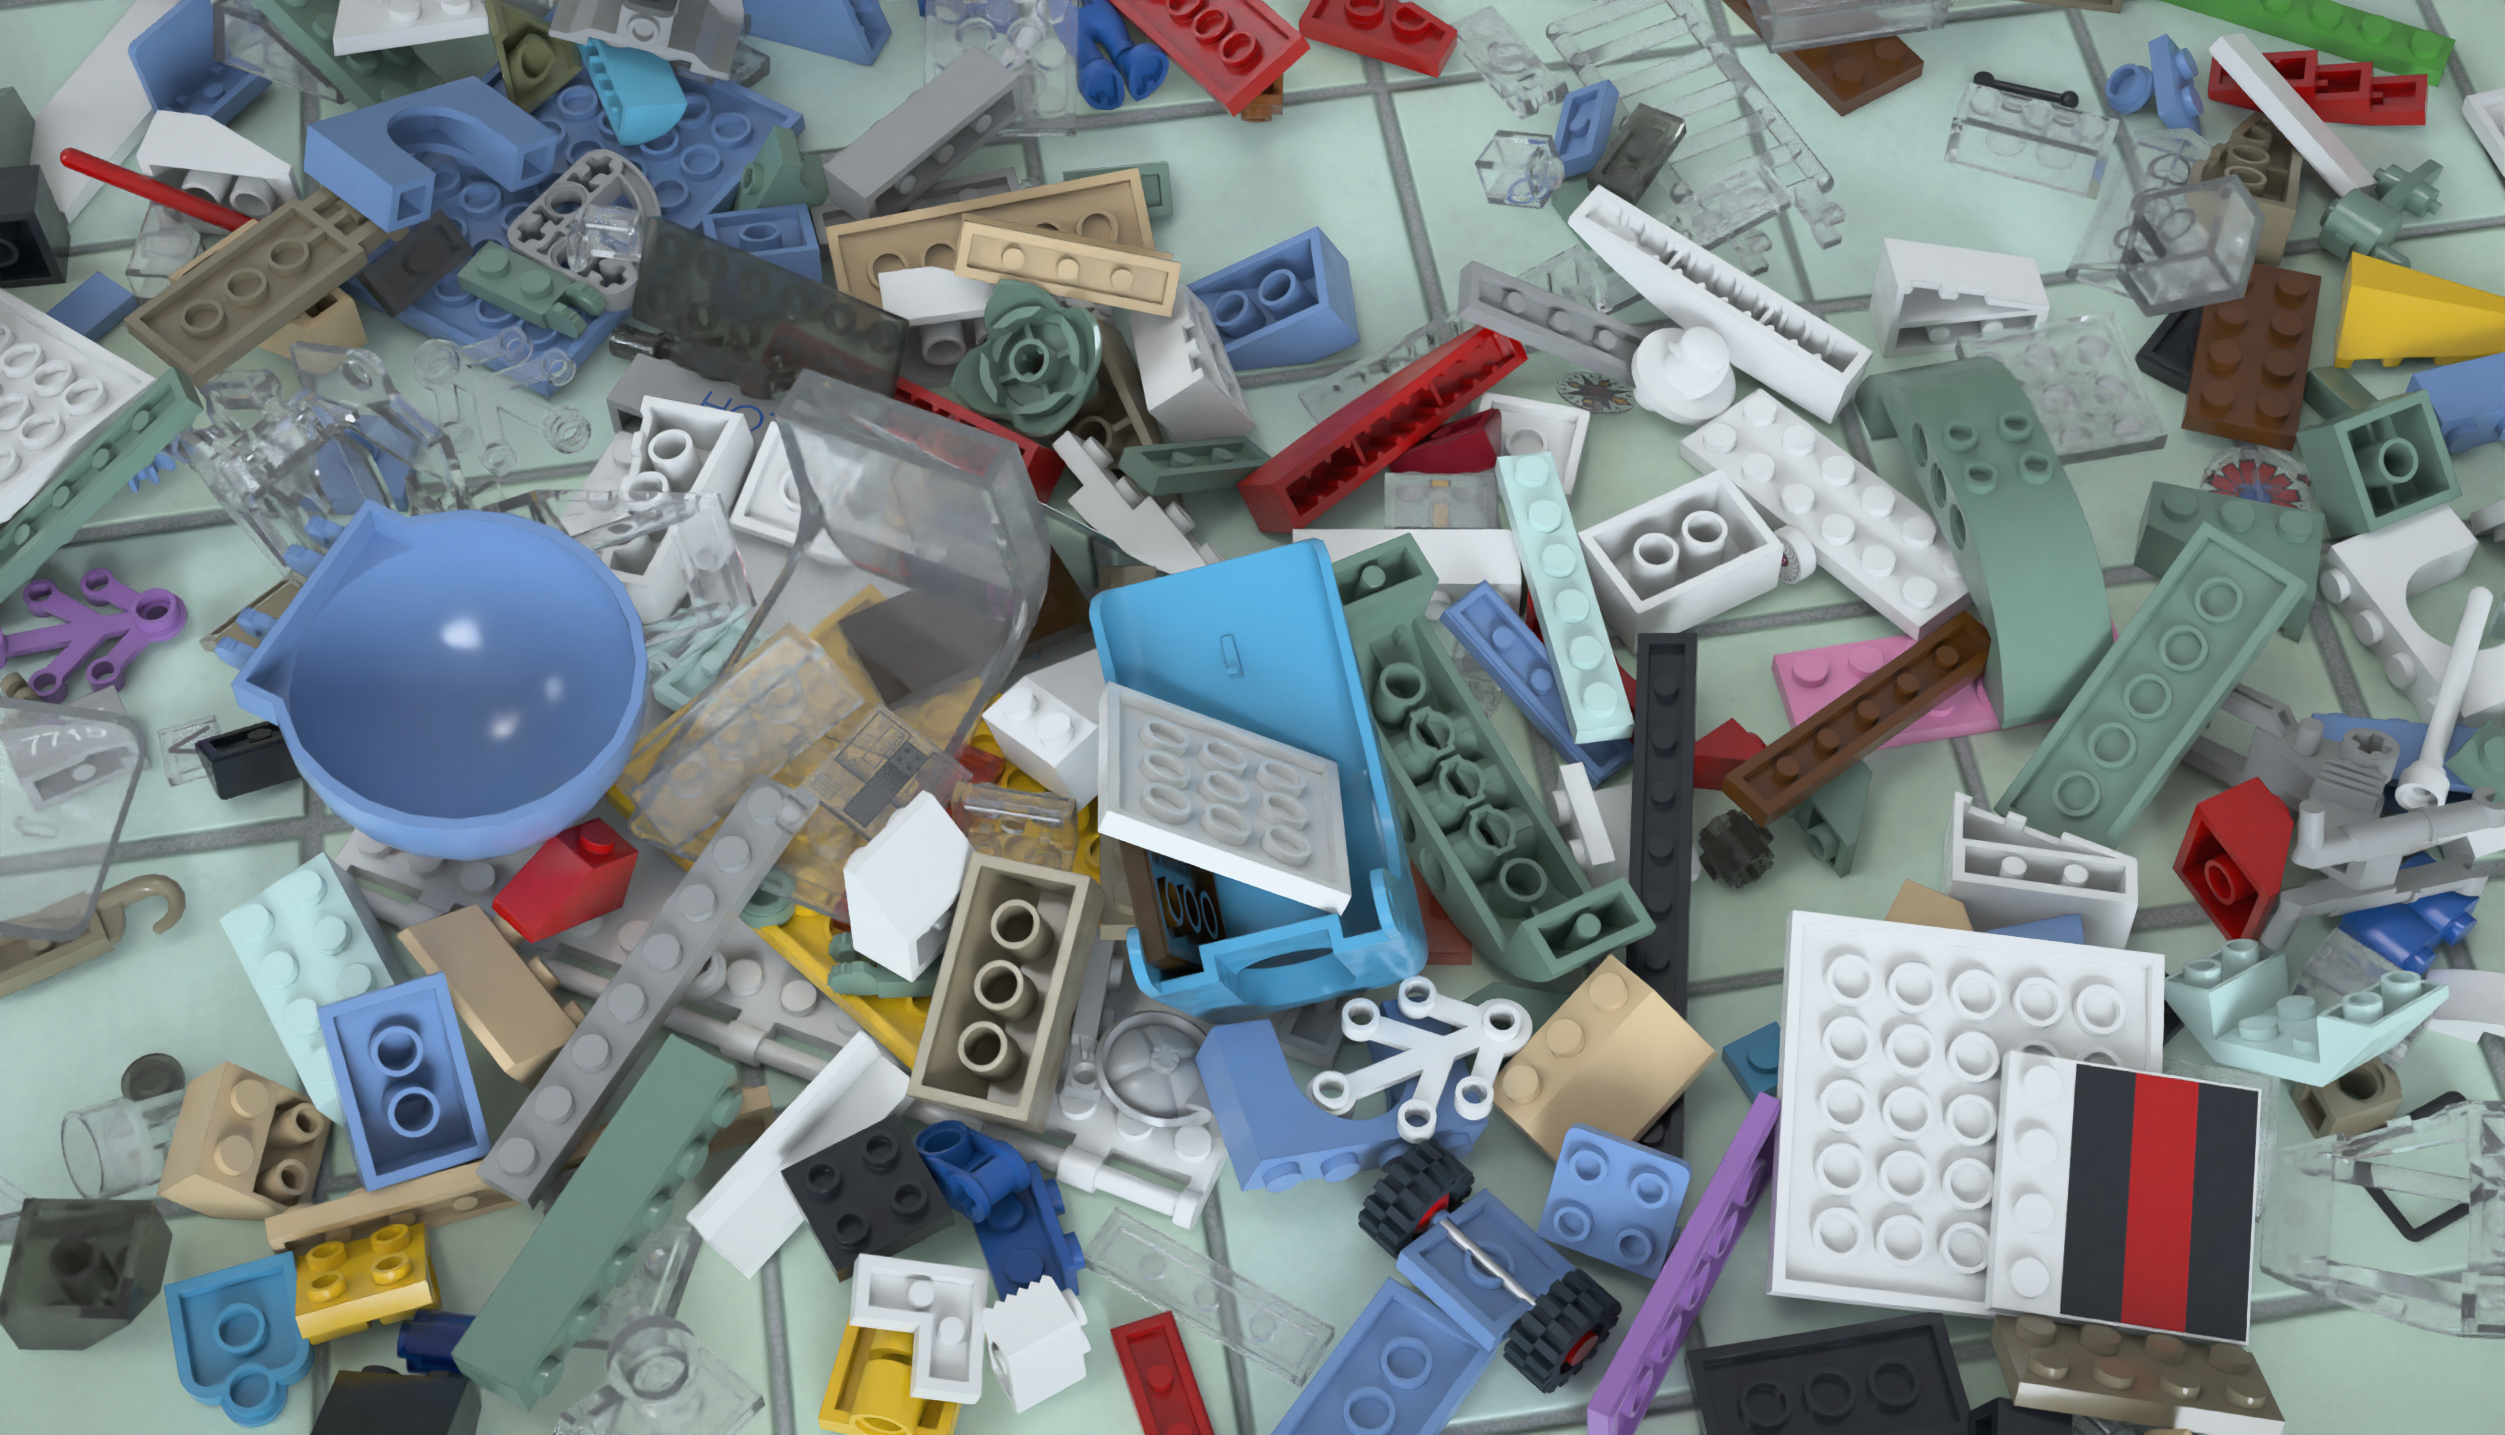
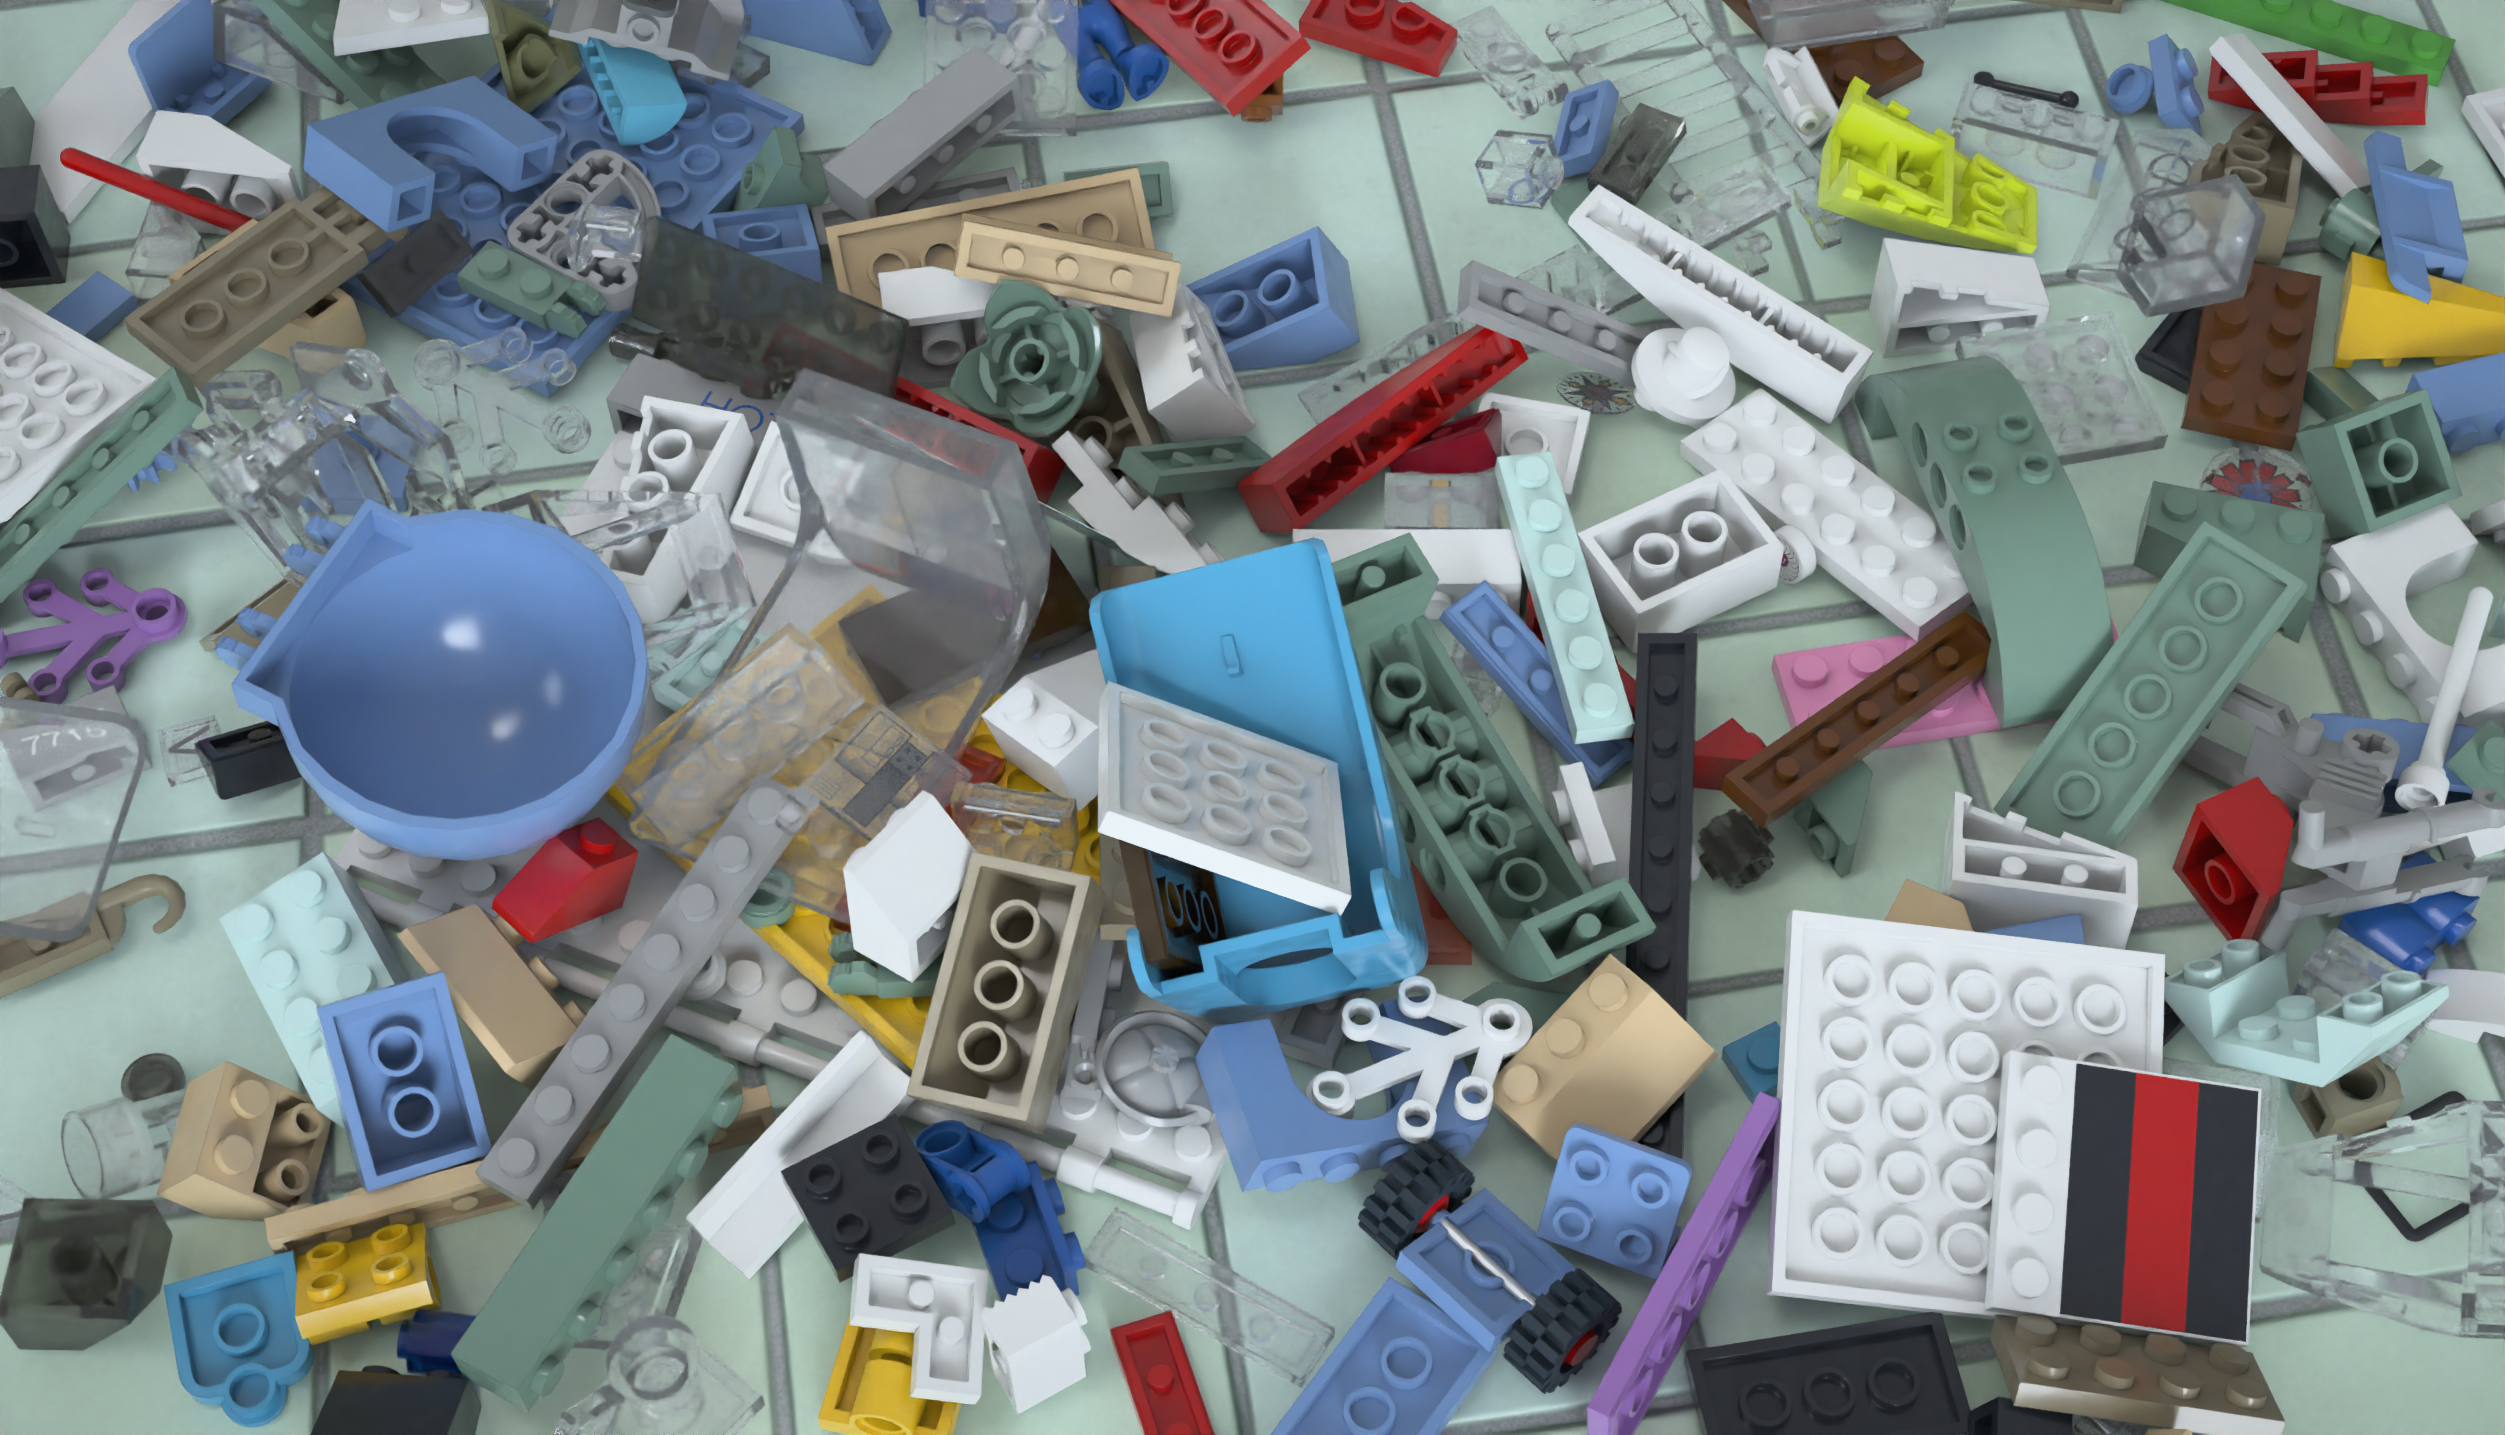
none -> white hinge [1763,46,1839,152]
none -> neon yellow wedge [1818,76,2037,254]
none -> medium blue plate [2364,131,2469,304]

